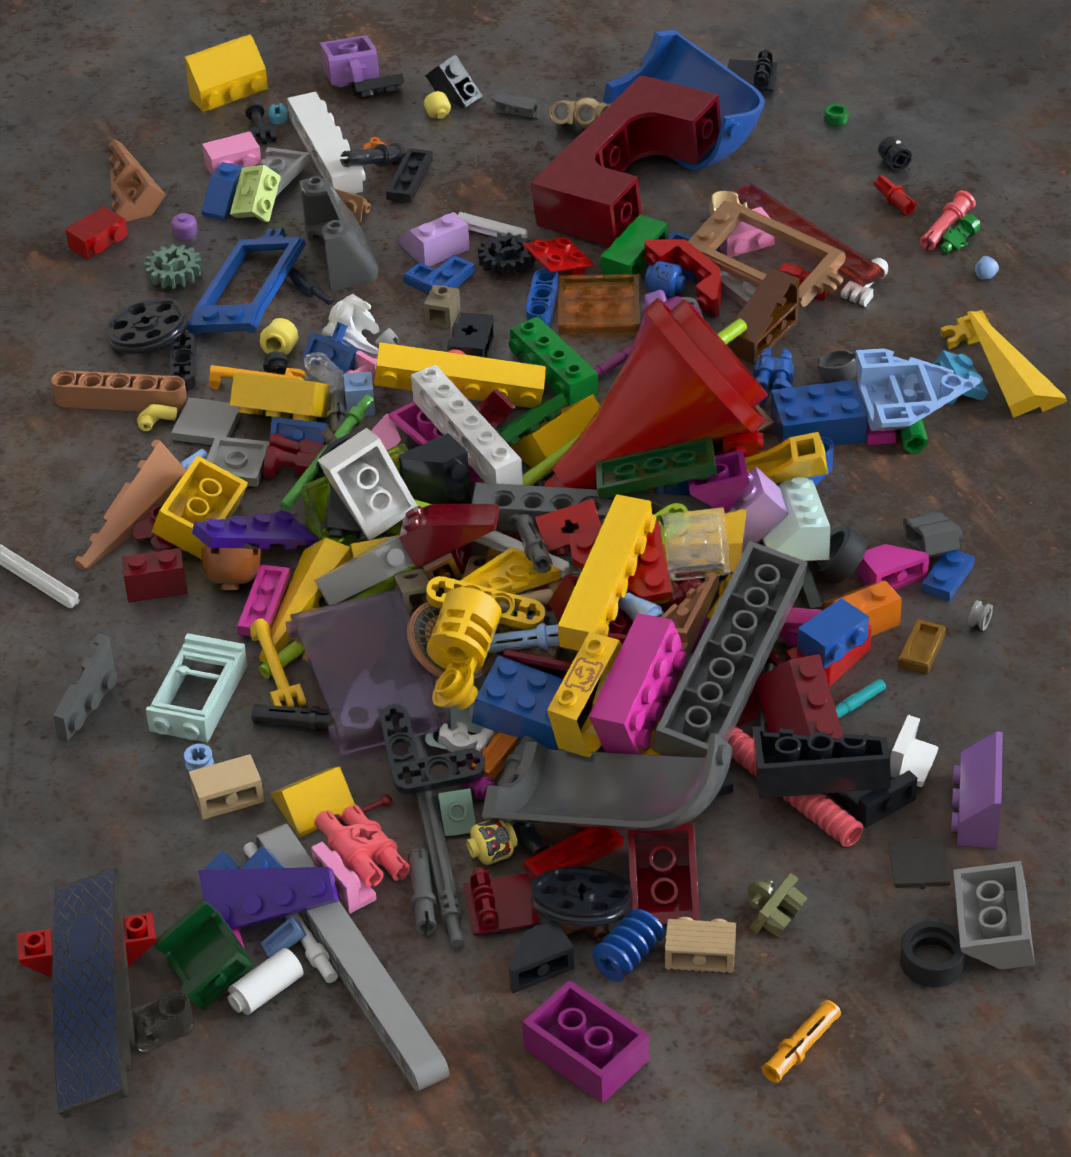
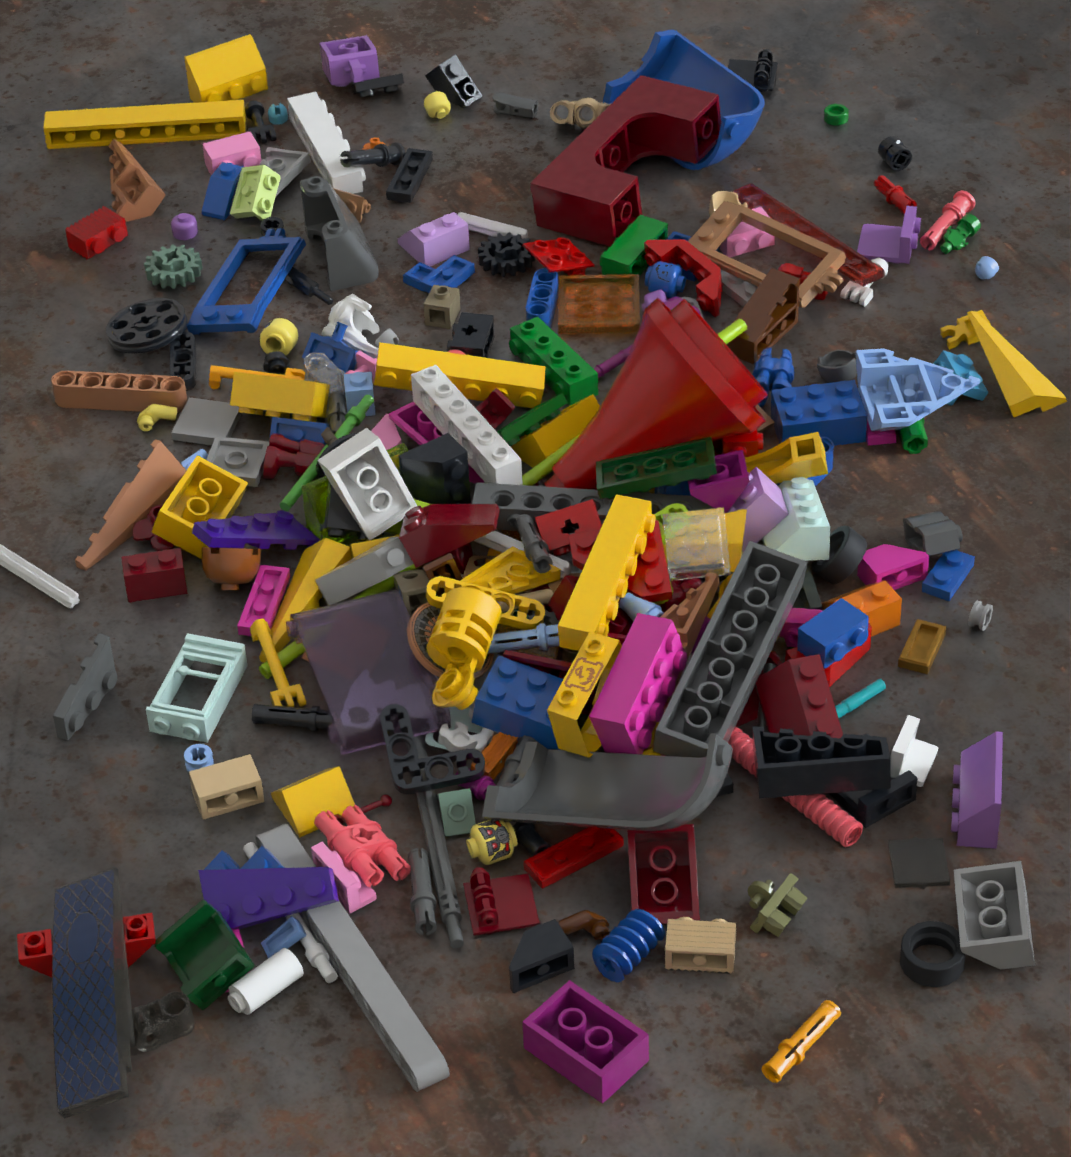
black wedge [531,866,632,927] -> none
none -> yellow brick [43,100,246,149]
none -> black bush [260,217,284,236]
none -> medium lavender bracket [857,206,921,264]

